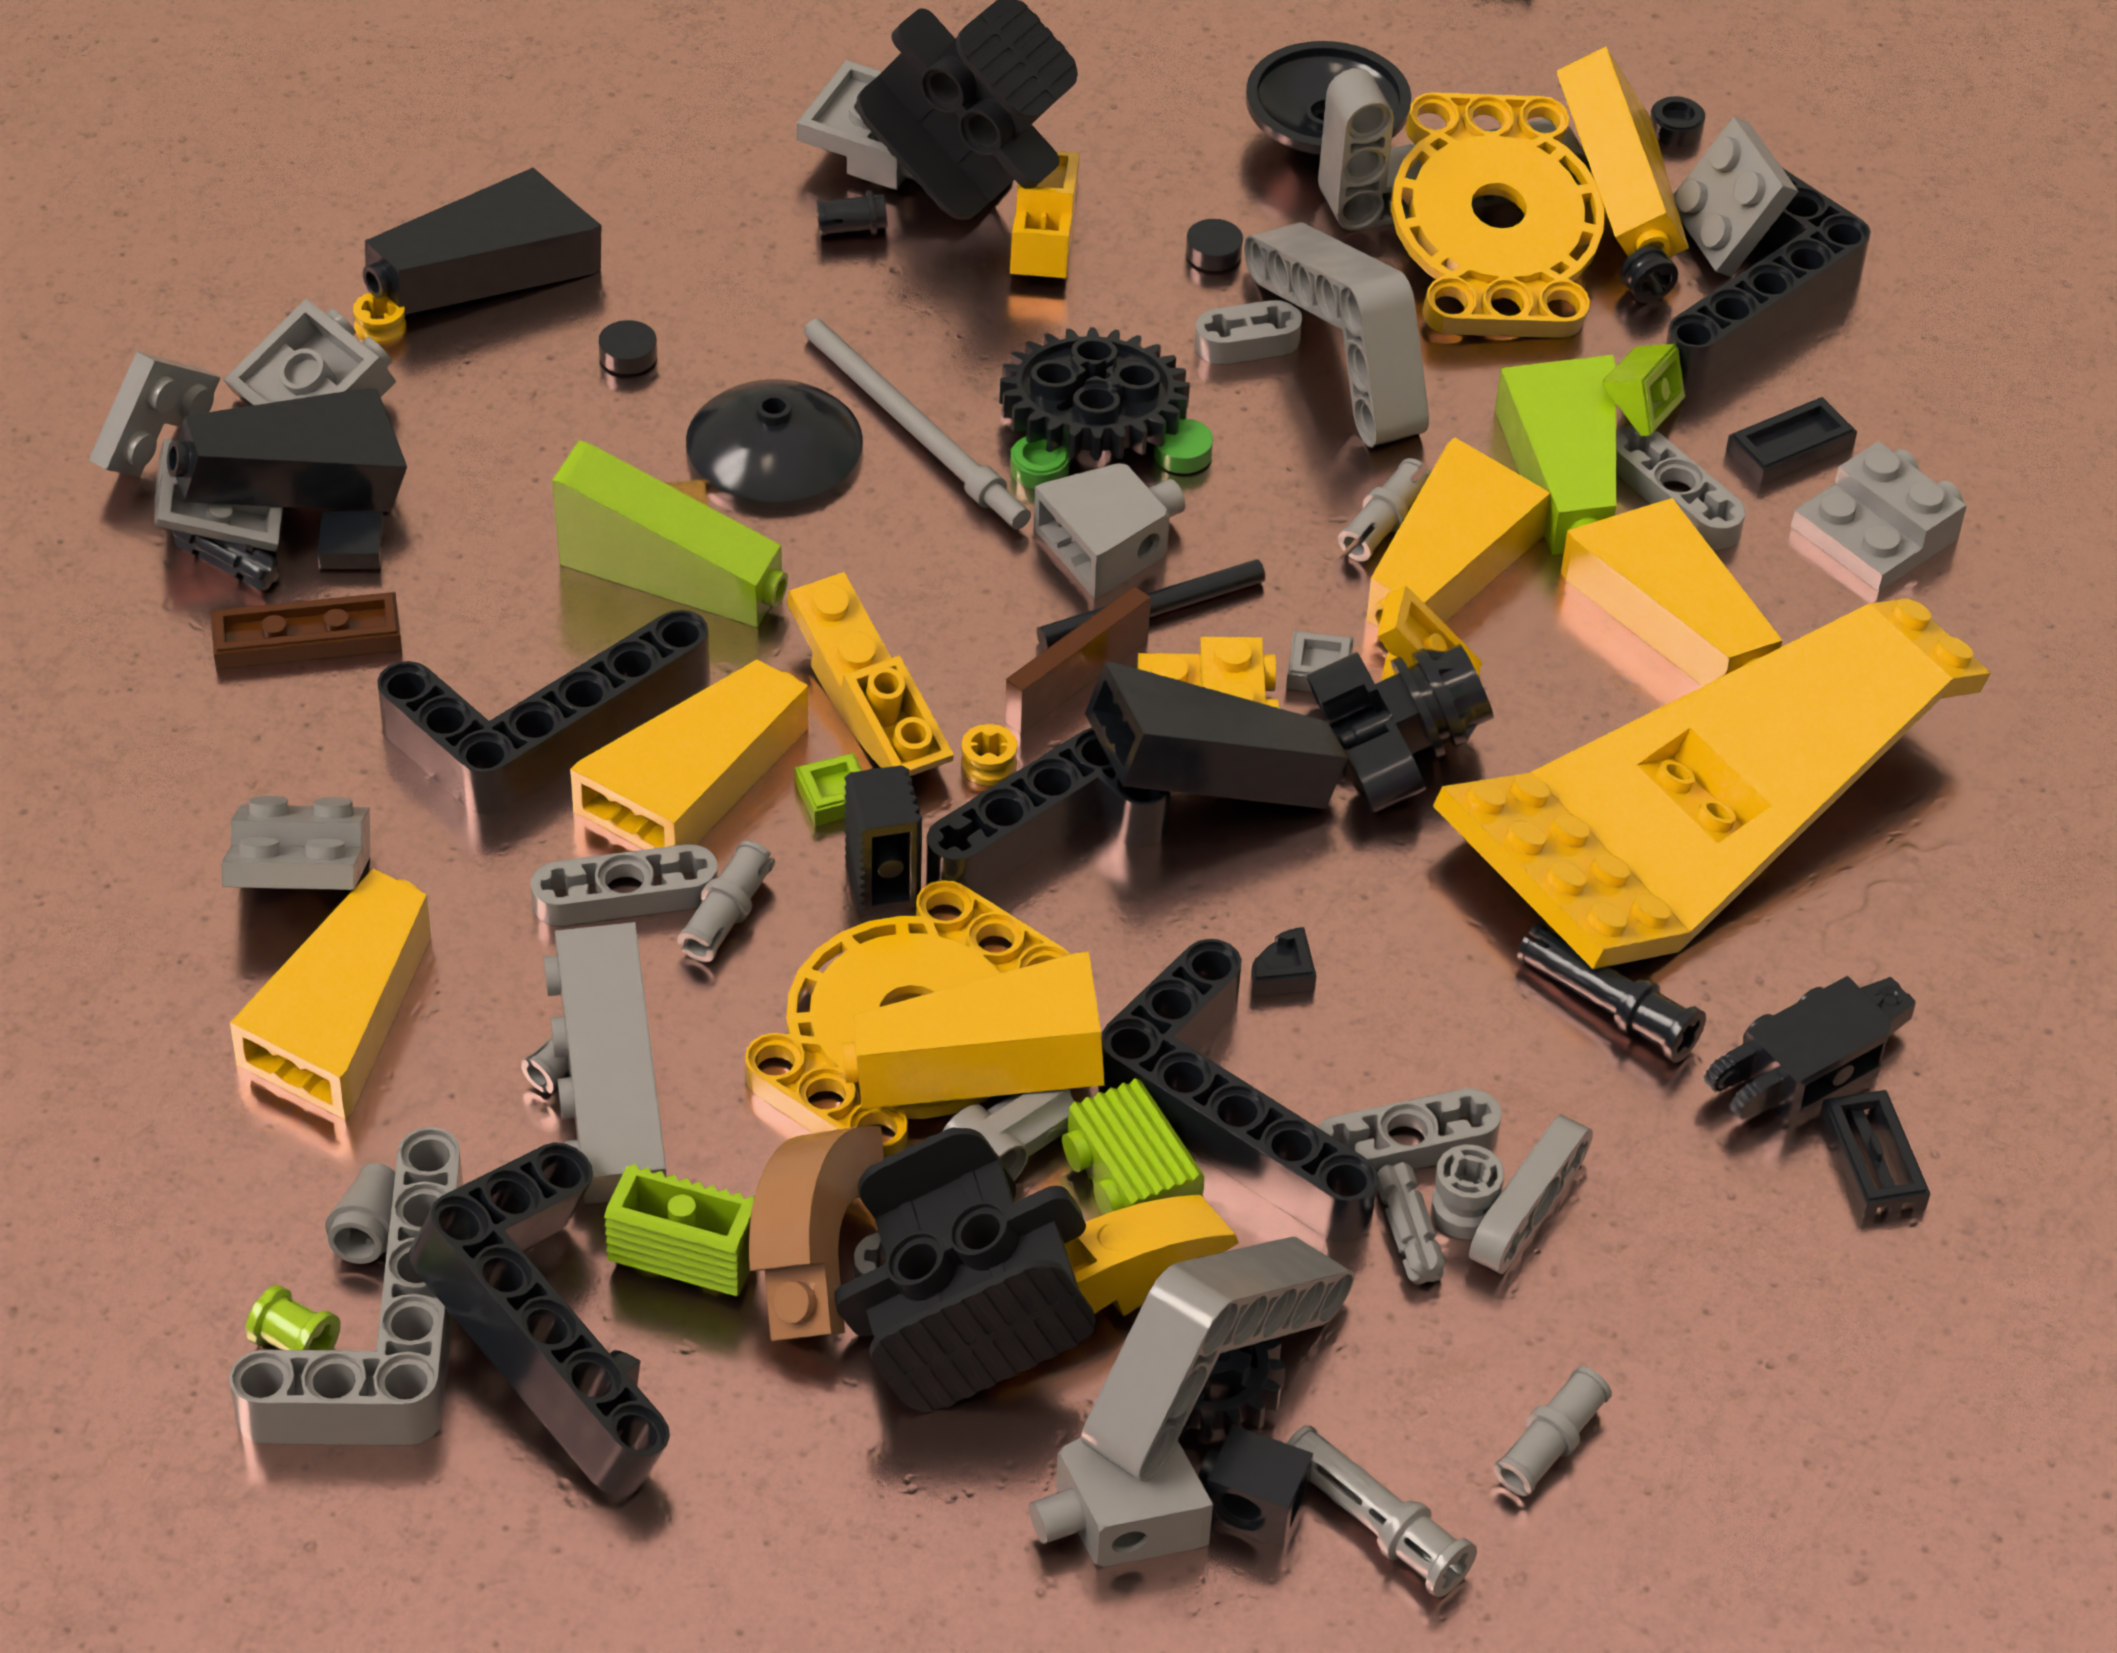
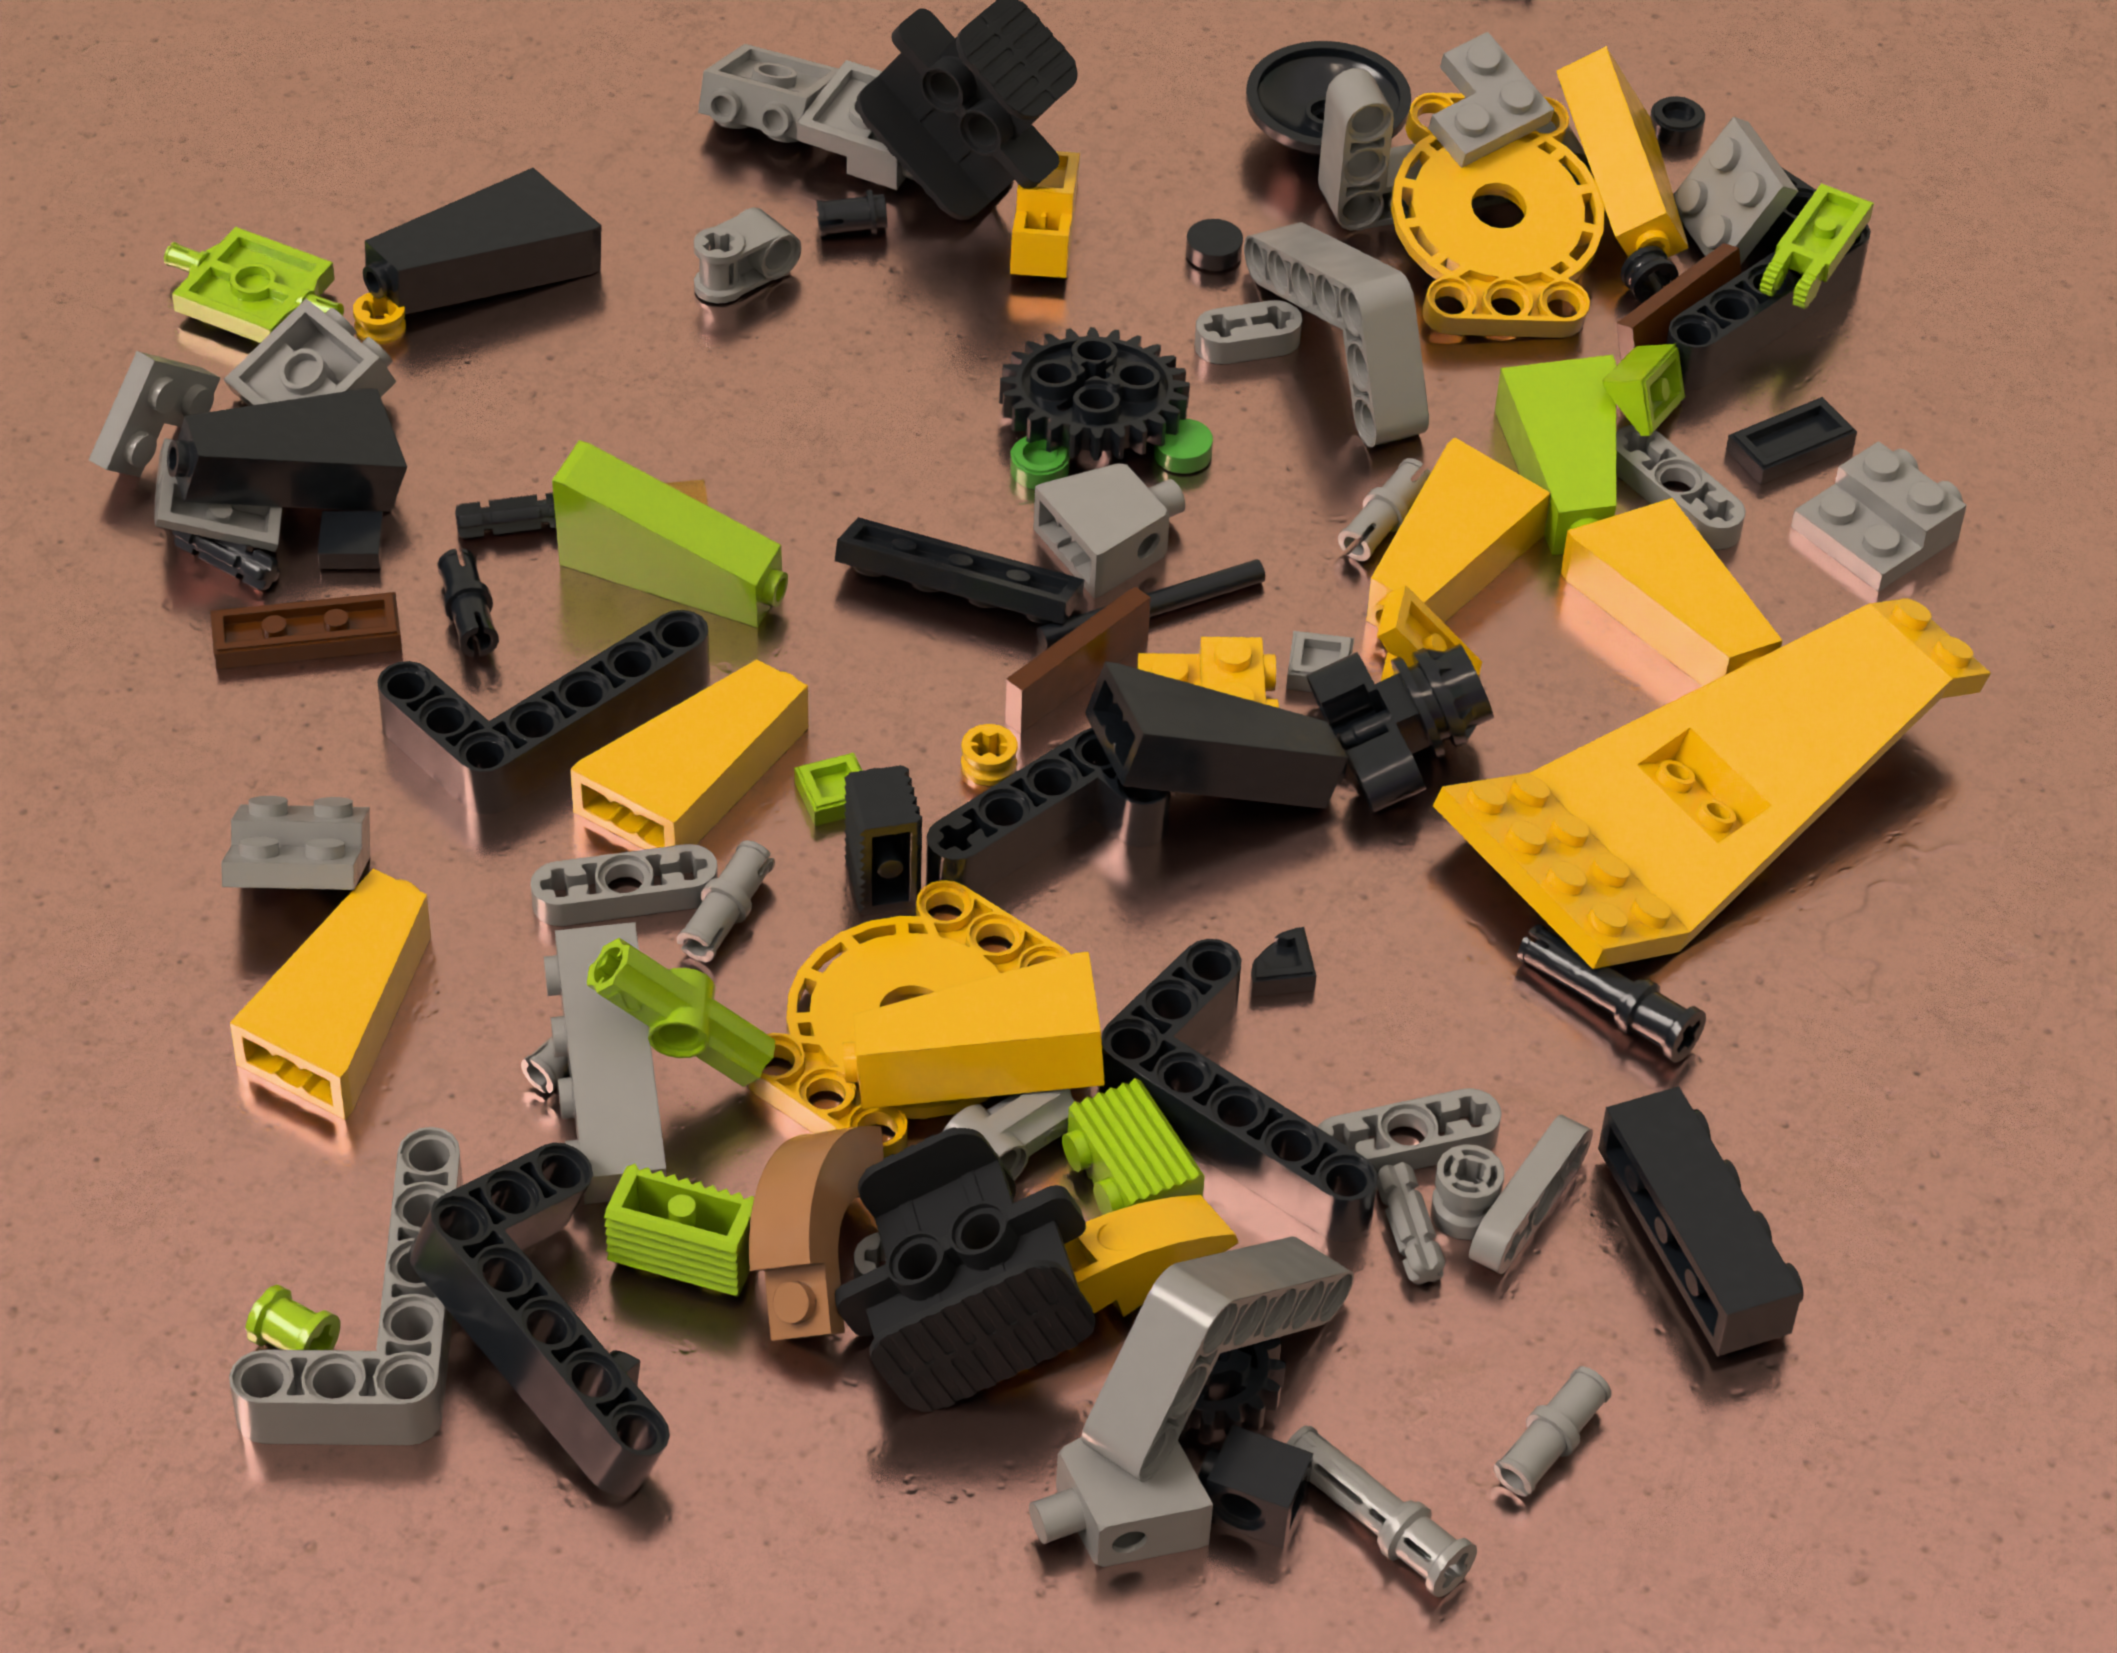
light grey cone [325,1163,395,1264] -> none
black tile [599,320,657,374] -> none
black dish [686,379,863,511] -> none
yellow slope [787,572,954,777] -> none
light grey bar [804,318,1031,530] -> none
black hinge [1703,976,1916,1124] -> none
black tile [1820,1090,1931,1218] -> none
none -> lime plate [164,227,344,343]
none -> black pin [437,548,499,657]
none -> black axle [455,492,556,539]
none -> lime piece [587,938,775,1087]
none -> light grey piece [693,207,802,304]
none -> light grey plate [698,44,838,143]
none -> black plate [834,517,1085,624]
none -> light grey plate [1428,32,1554,168]
none -> black brick [1598,1086,1804,1356]
none -> reddish brown tile [1616,243,1742,361]
none -> lime hinge [1759,183,1874,309]

